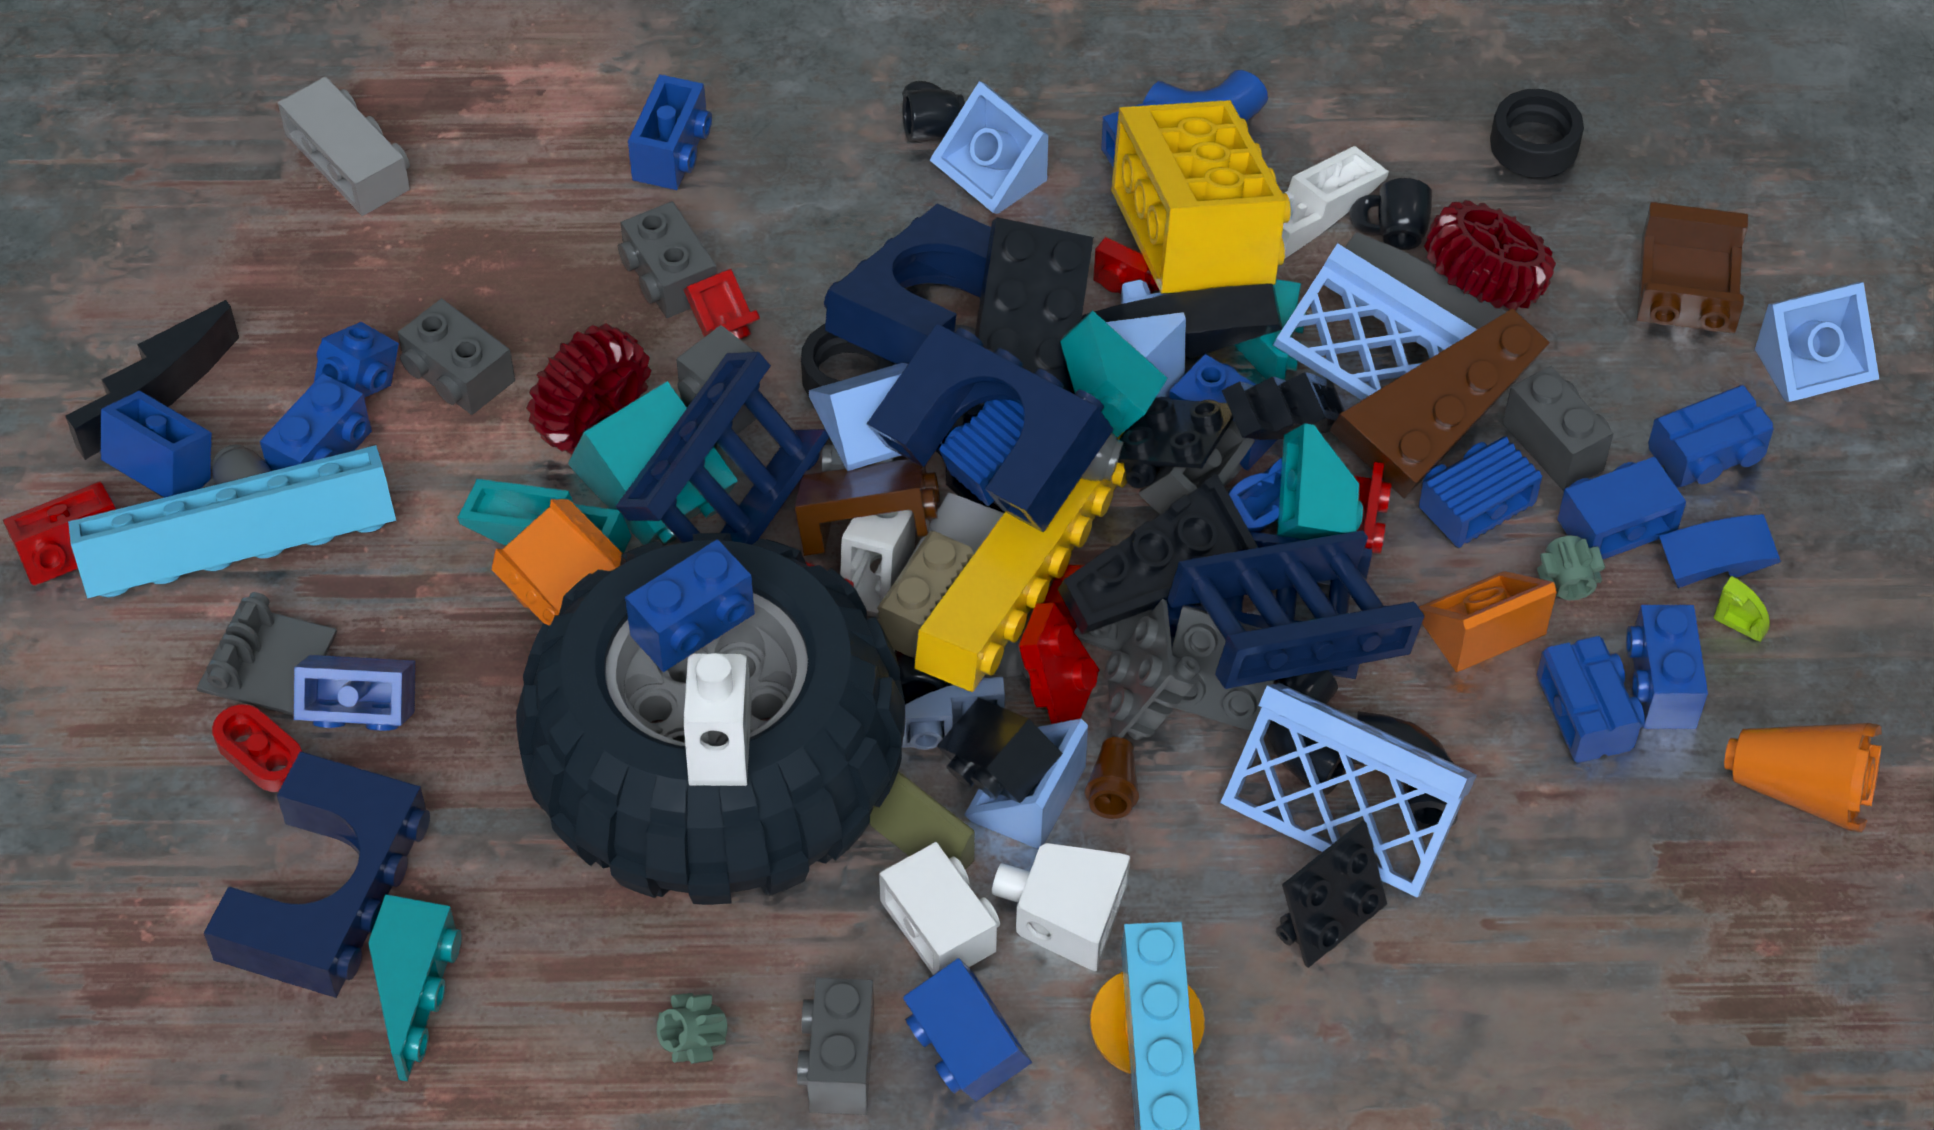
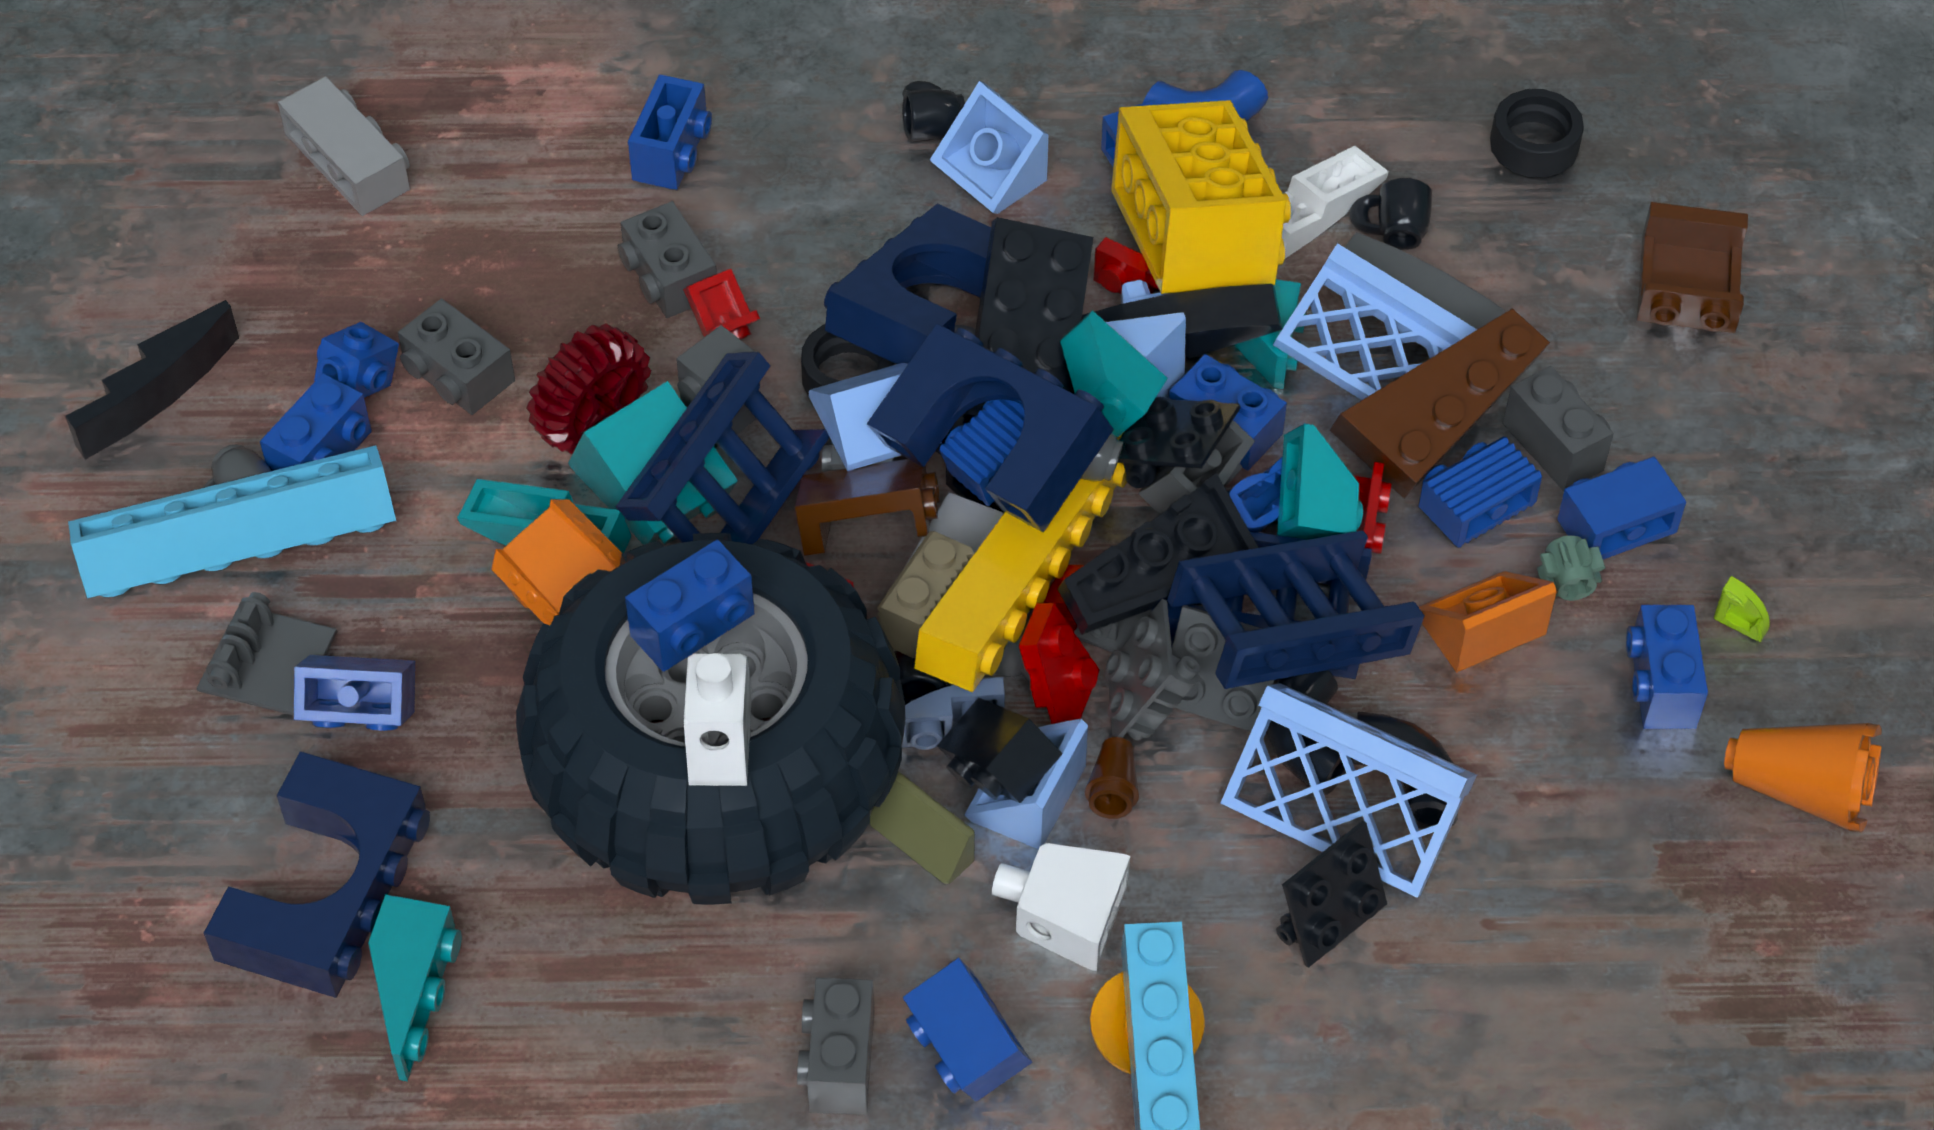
red bracket [3,481,116,585] -> none
blue brick [101,391,212,498] -> none
red plate [212,704,302,792] -> none
sand green gear [656,993,728,1064] -> none
white torso [840,510,916,618] -> none
white brick [879,842,1000,975] -> none
black slope [1222,372,1345,440] -> none
dark red gear [1424,200,1556,311] -> none
blue brick [1536,636,1645,763] -> none
blue brick [1648,385,1774,488] -> none
blue slope [1659,514,1781,588] -> none
light blue slope [1755,282,1879,402] -> none

